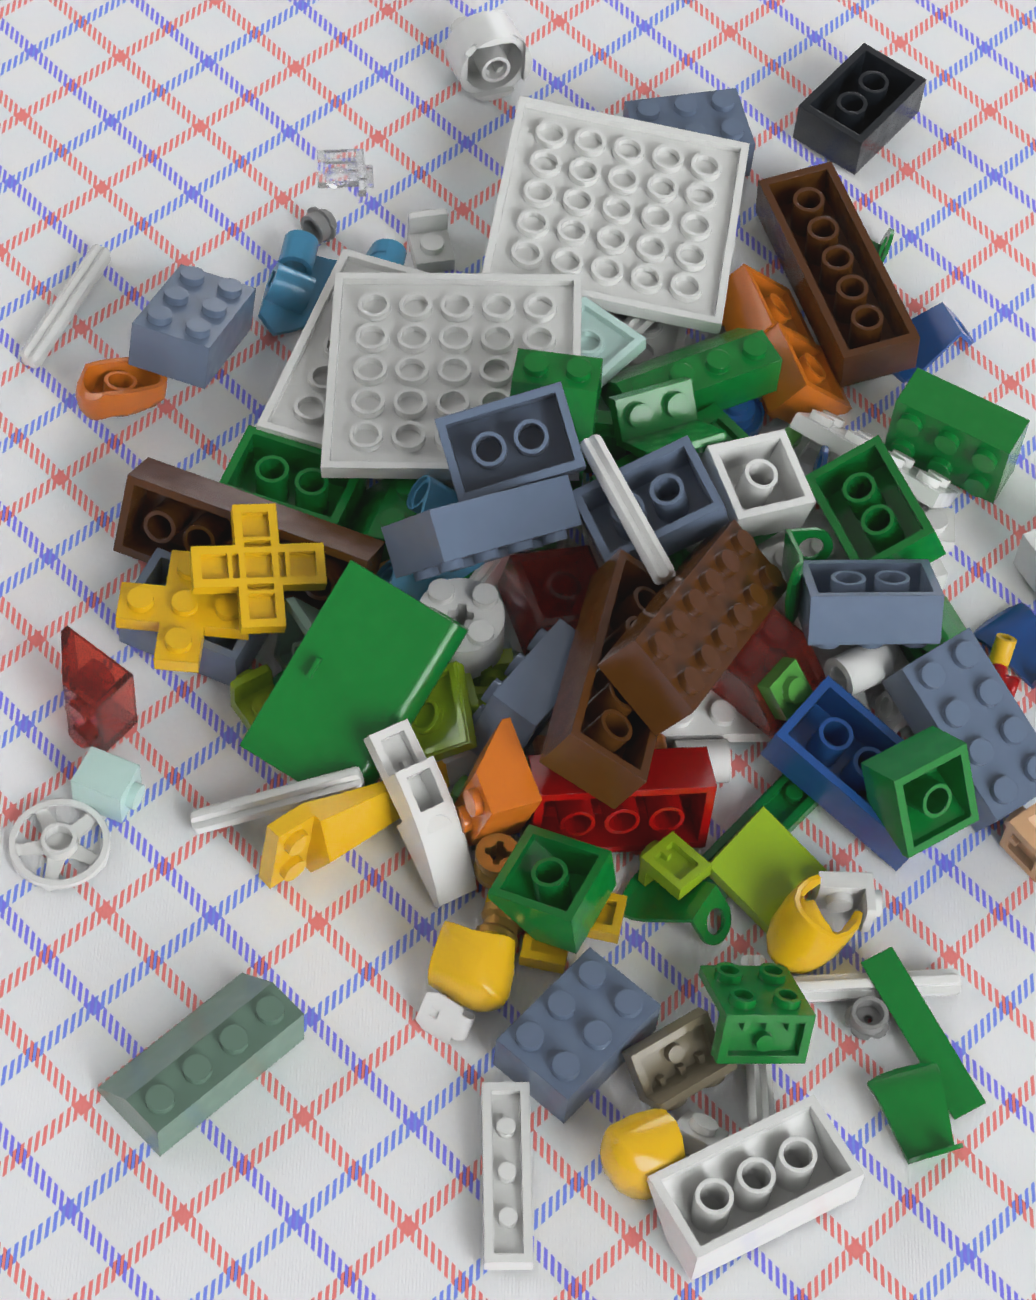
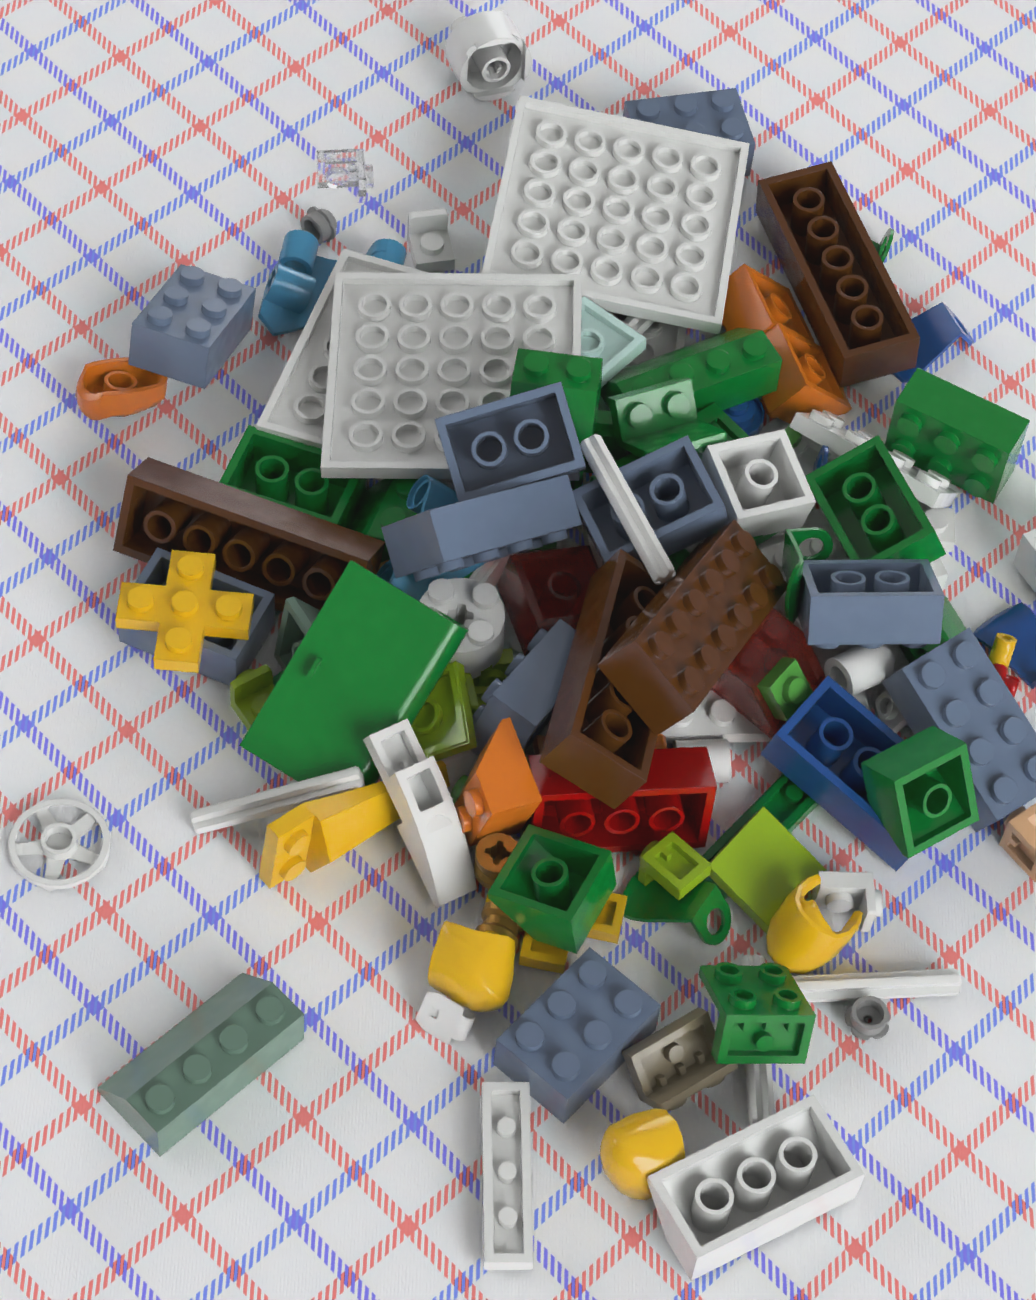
white axle [20,244,111,369] -> none
clear red slope [61,626,138,752] -> none
light aqua brick [70,746,145,823] -> none
yellow plate [189,503,327,634] -> none
white plate [677,1109,730,1155] -> none
black brick [793,43,927,175] -> none
green sticker [861,947,986,1120] -> none
green piece [867,1062,964,1164] -> none

